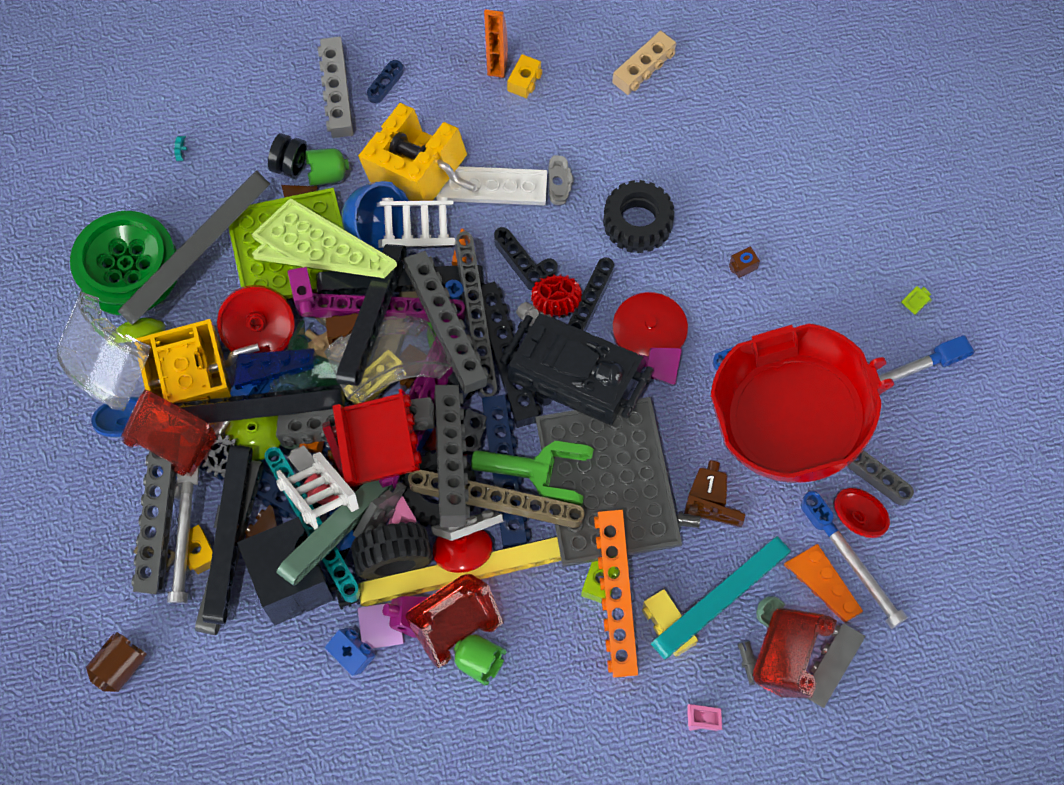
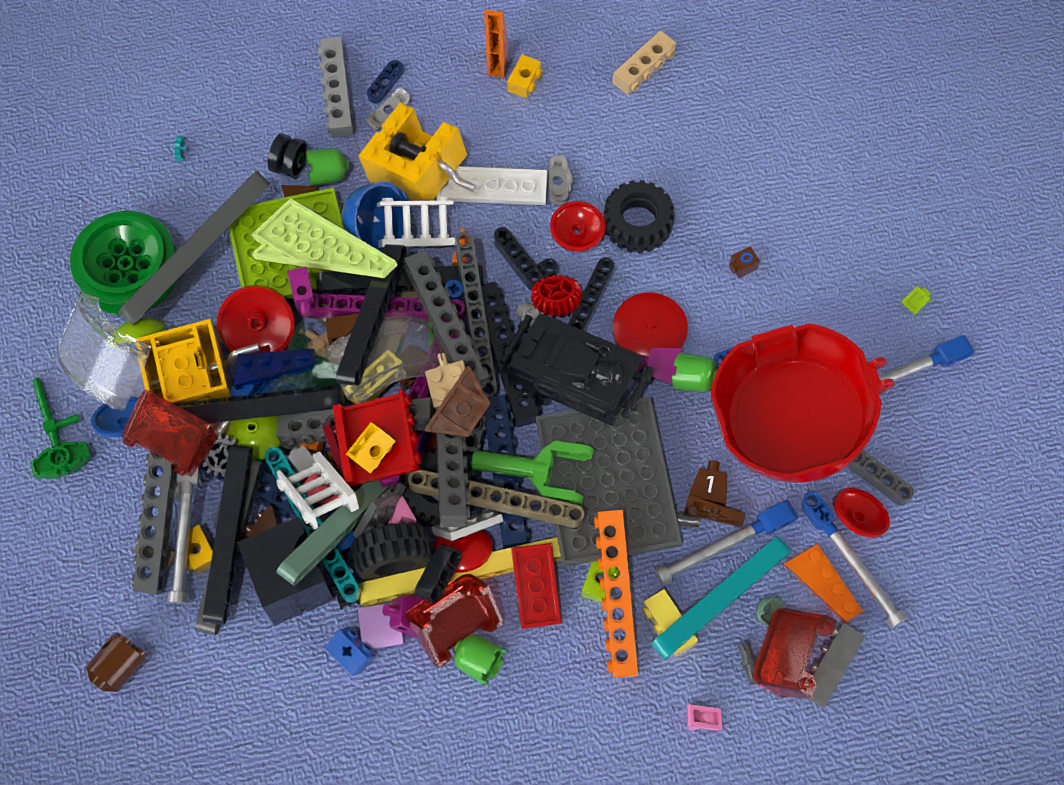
none -> green bar [30,378,92,479]
none -> yellow brick [346,423,395,473]
none -> light grey piece [367,88,411,130]
none -> black beam [415,544,461,603]
none -> reddish brown wing [424,365,491,437]
none -> tan plate [425,353,465,410]
none -> red tile [511,543,562,629]
none -> red dish [550,201,605,252]
none -> piece [654,500,799,586]
none -> bright green cylinder [672,353,718,393]

